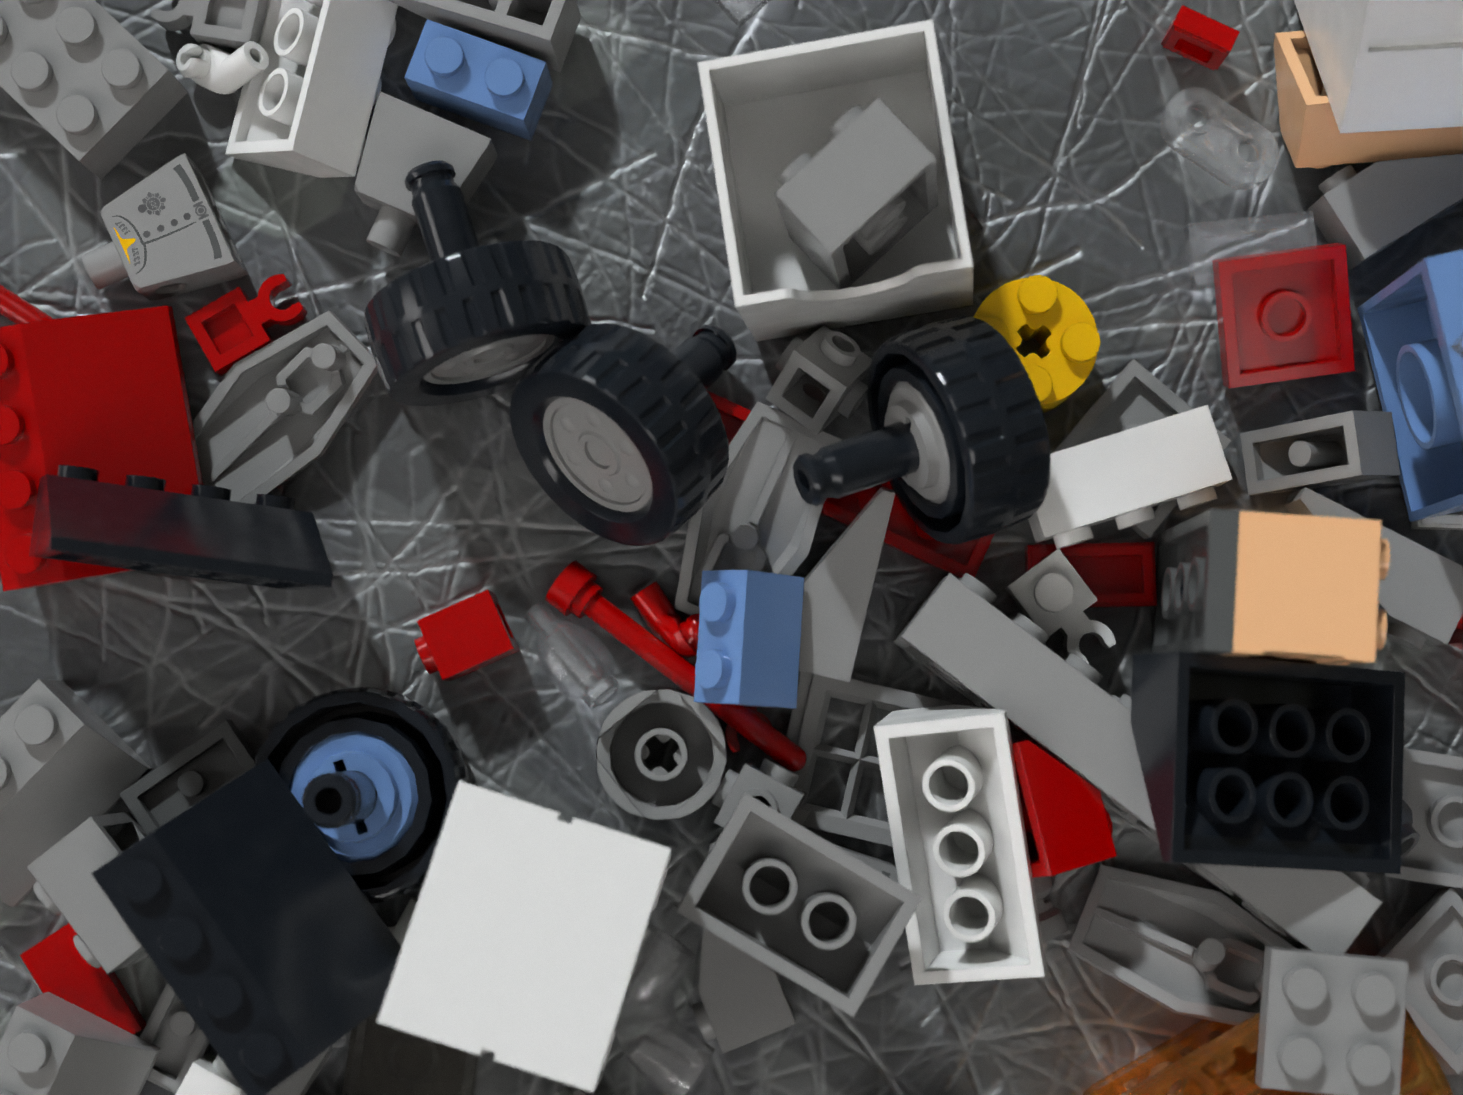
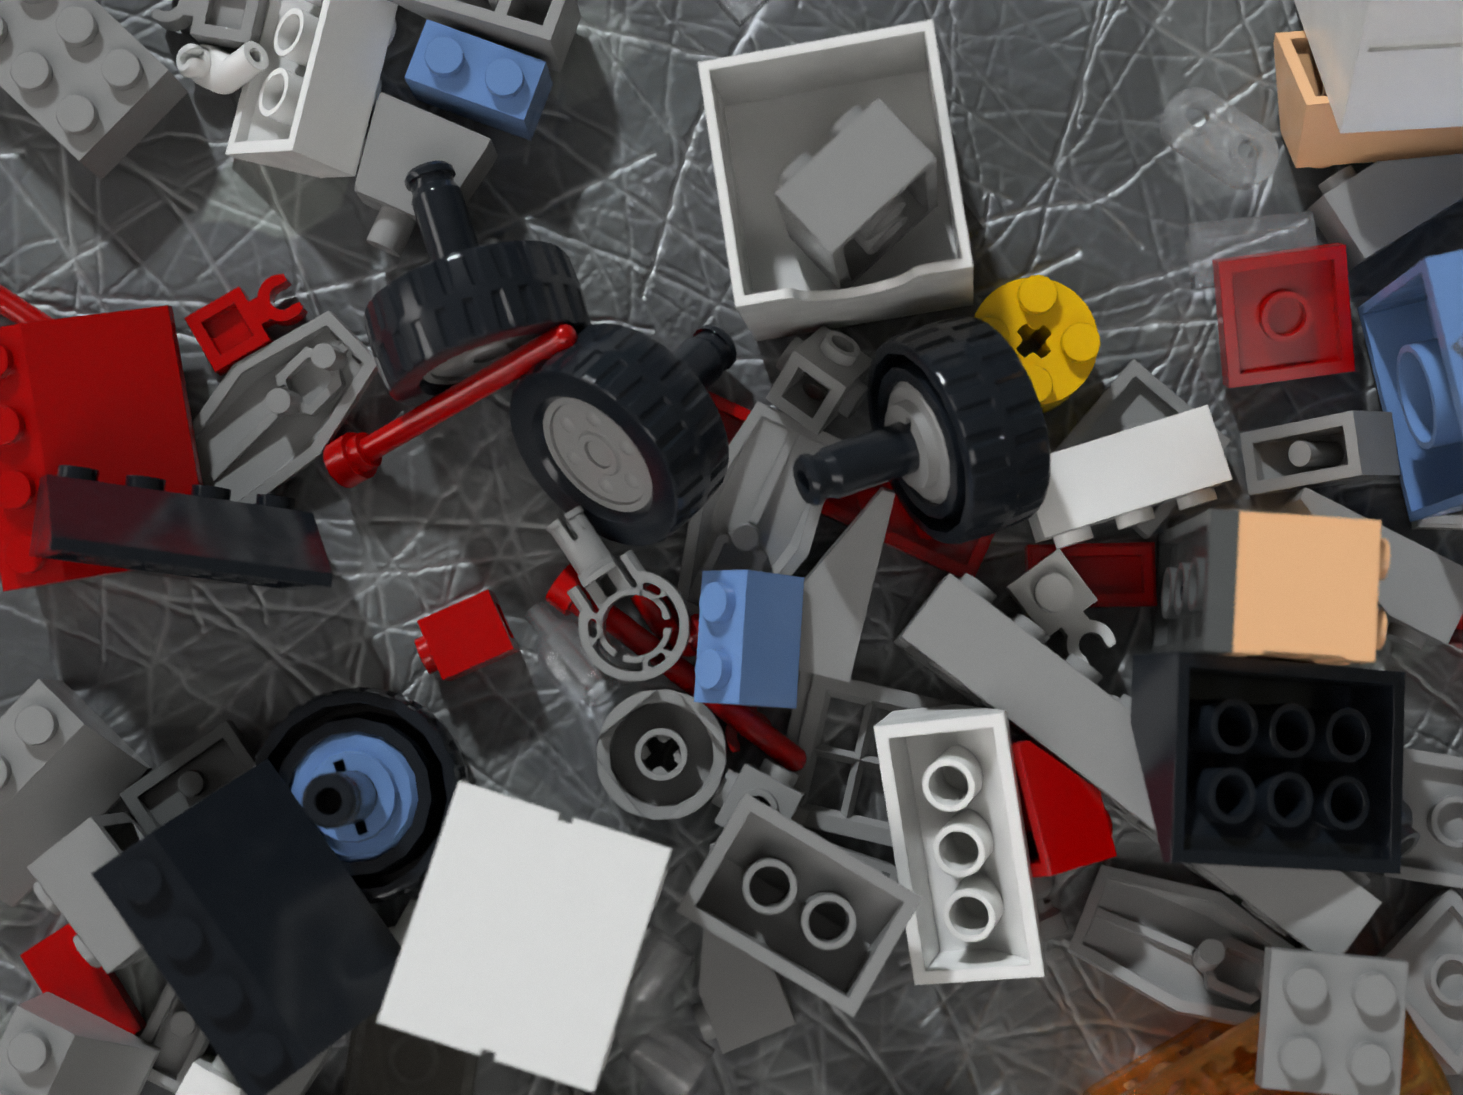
light grey torso [81,153,249,301] -> none
red tile [1161,5,1240,71] -> none
none -> red piece [323,324,577,488]
none -> light grey pin [546,505,691,681]

